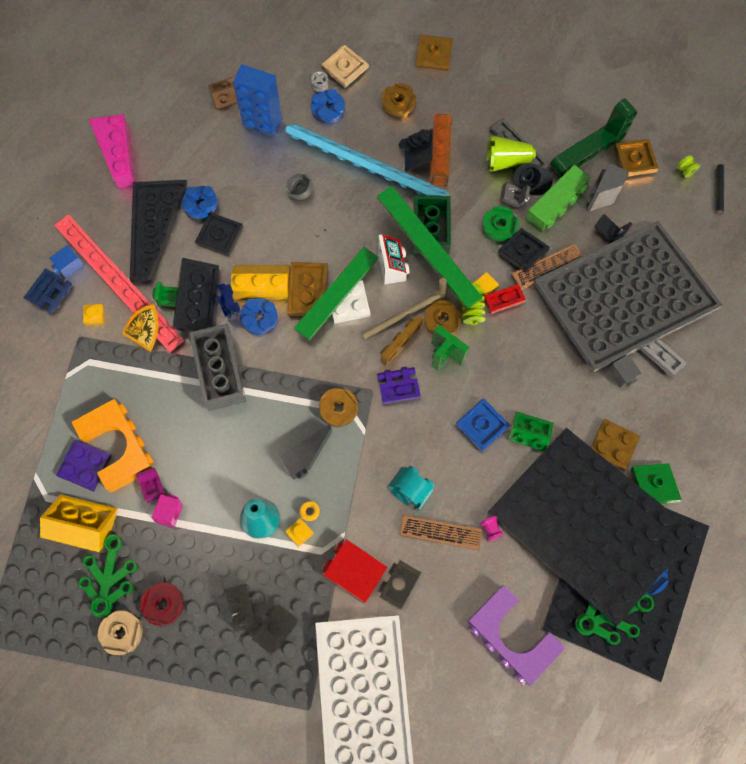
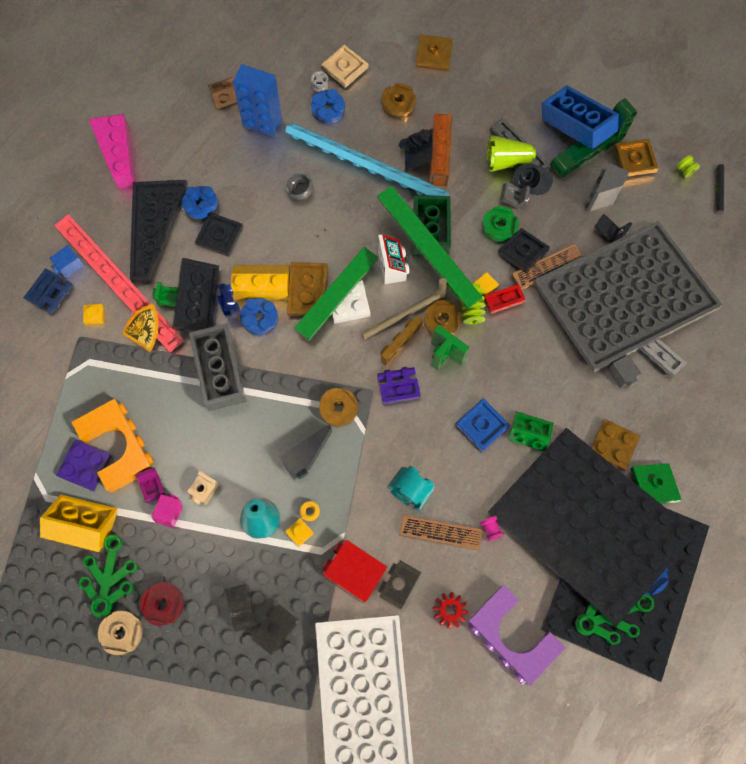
bright green brick [525,165,591,232] -> none
none -> tan brick [187,471,220,505]
none -> red gear [432,592,468,629]
none -> blue brick [542,85,619,150]

